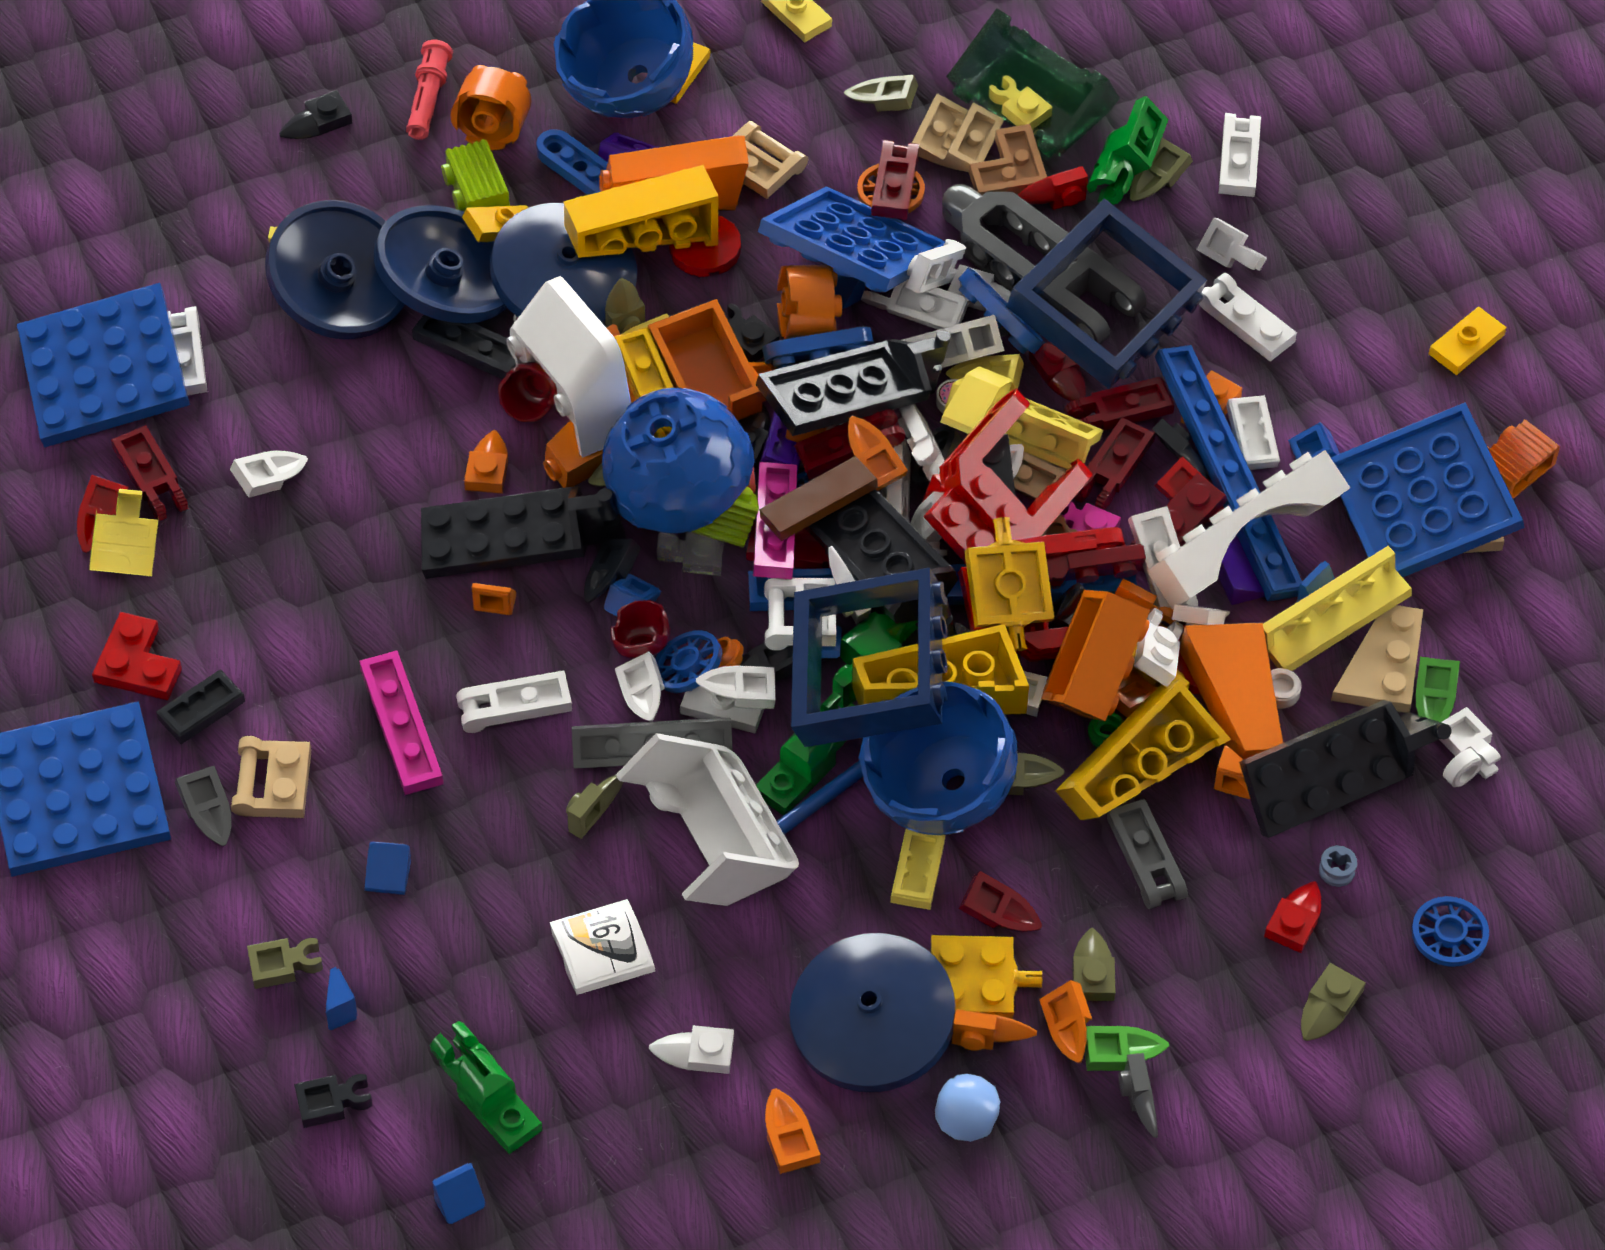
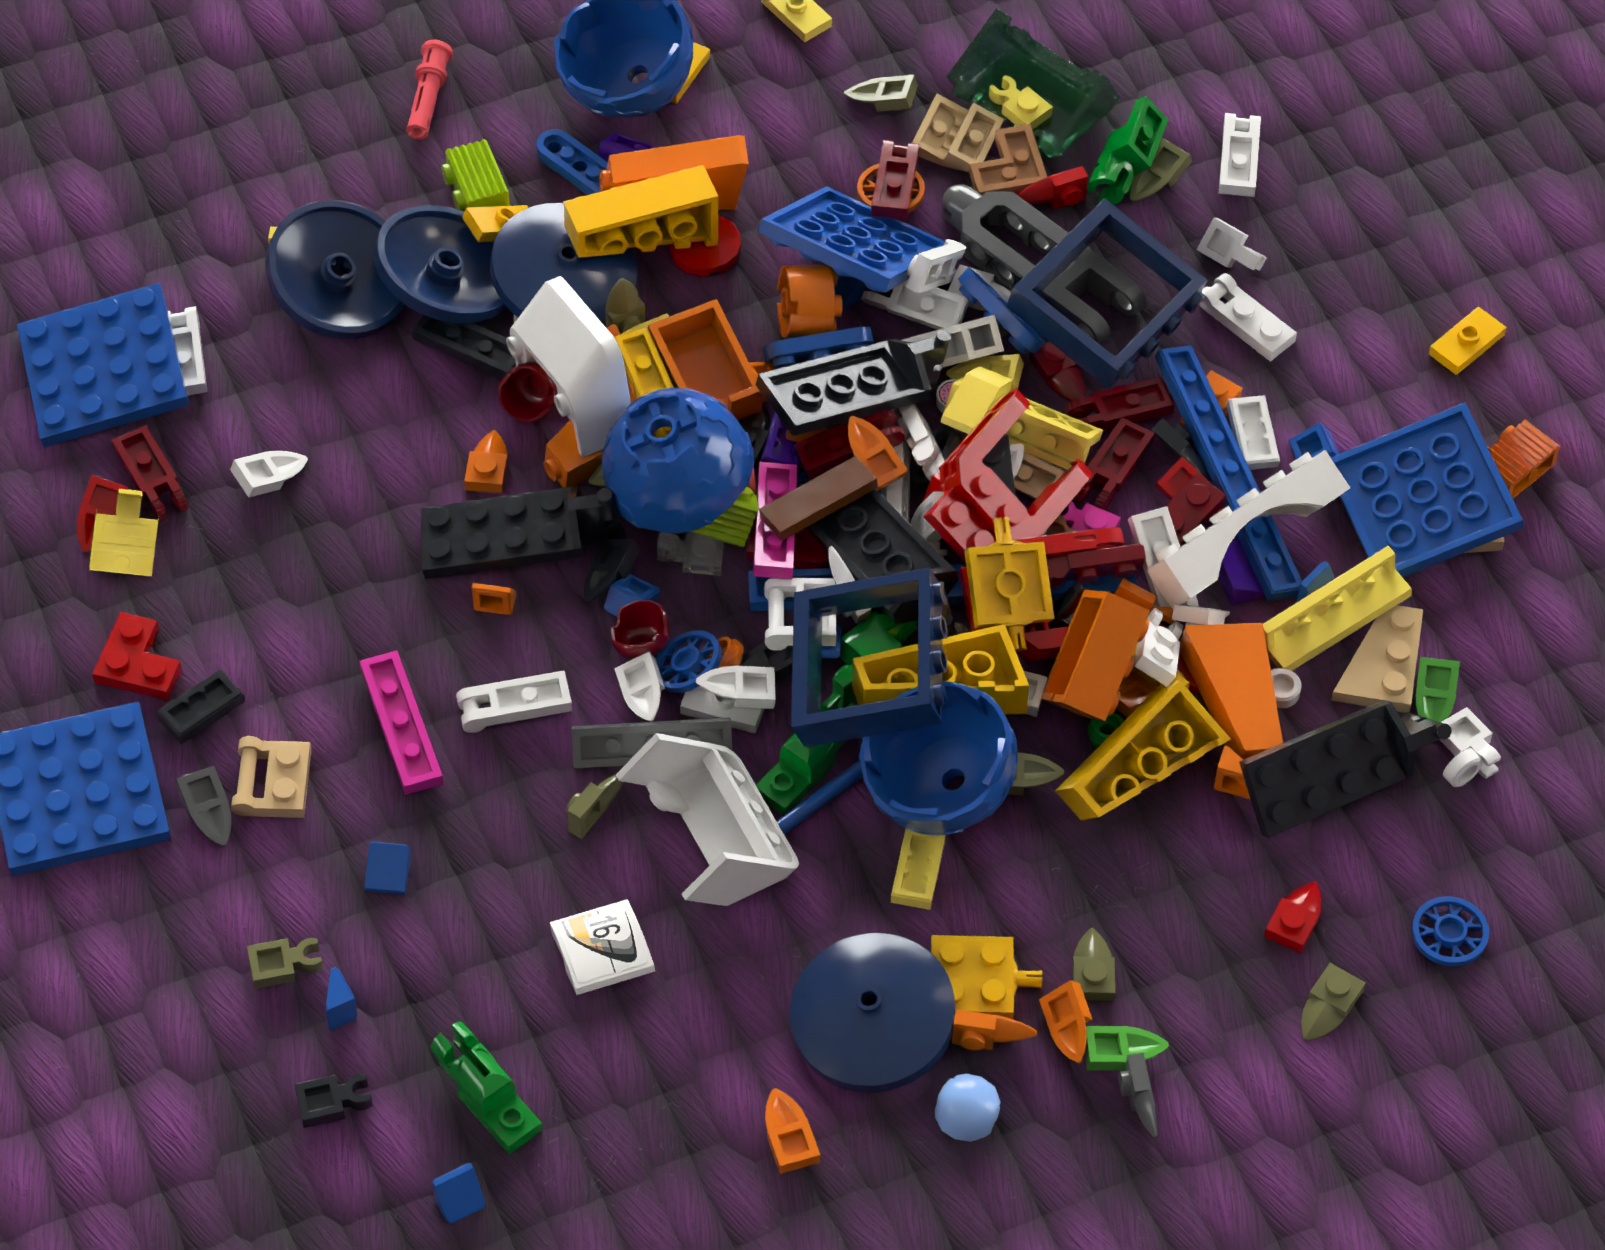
black plate [279,90,352,139] -> none
orange brick [451,65,532,150] -> none
white plate [649,1025,734,1074] -> none
black plate [727,303,779,362] -> none
tan plate [733,121,808,199] -> none
dark red plate [958,871,1042,931] -> none
dark grey plate [1107,799,1188,909] -> none
sand blue bush [1319,845,1357,887] -> none

